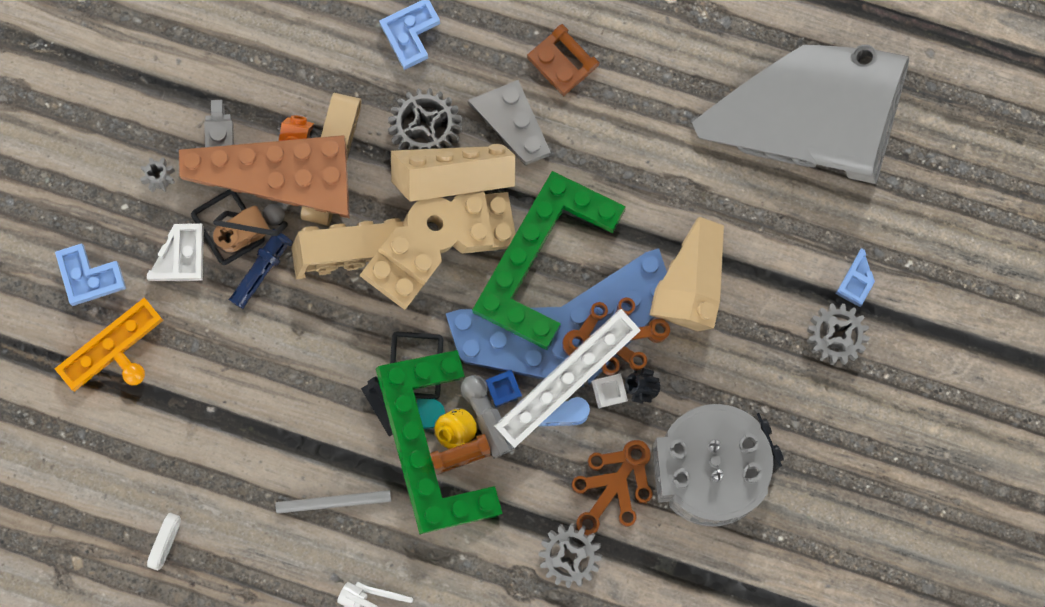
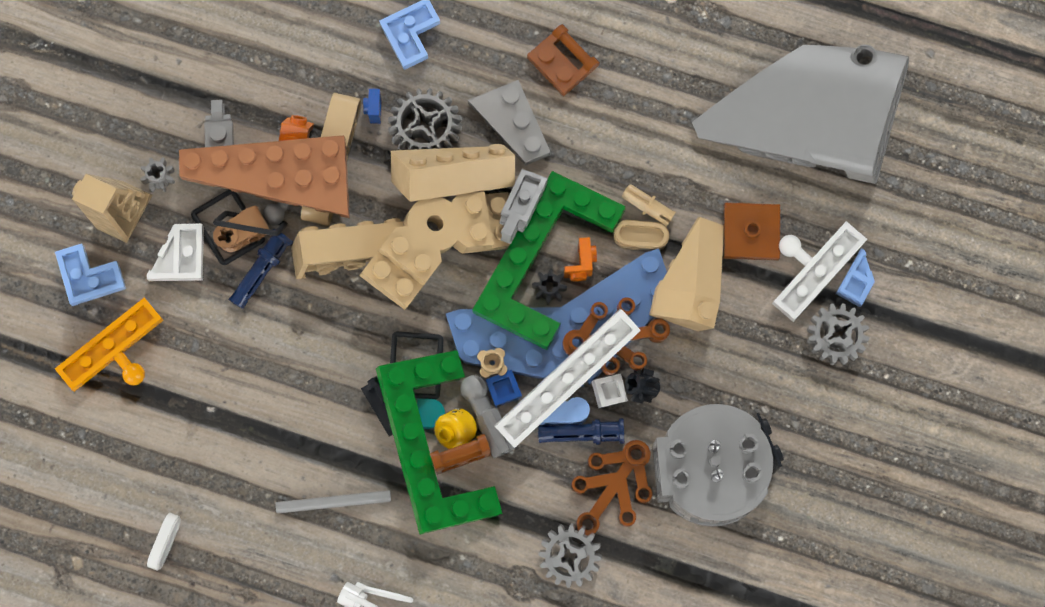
none -> tan wedge [72,174,152,243]
none -> blue plate [363,89,382,124]
none -> tan plate [477,348,507,378]
none -> light grey hinge [500,169,548,244]
none -> black gear [532,268,567,305]
none -> dark blue pin [538,418,625,445]
none -> orange bracket [564,237,597,282]
none -> tan tile [613,220,669,251]
none -> tan axle [622,184,676,227]
none -> dark orange plate [723,203,780,261]
none -> white plate [772,221,867,322]

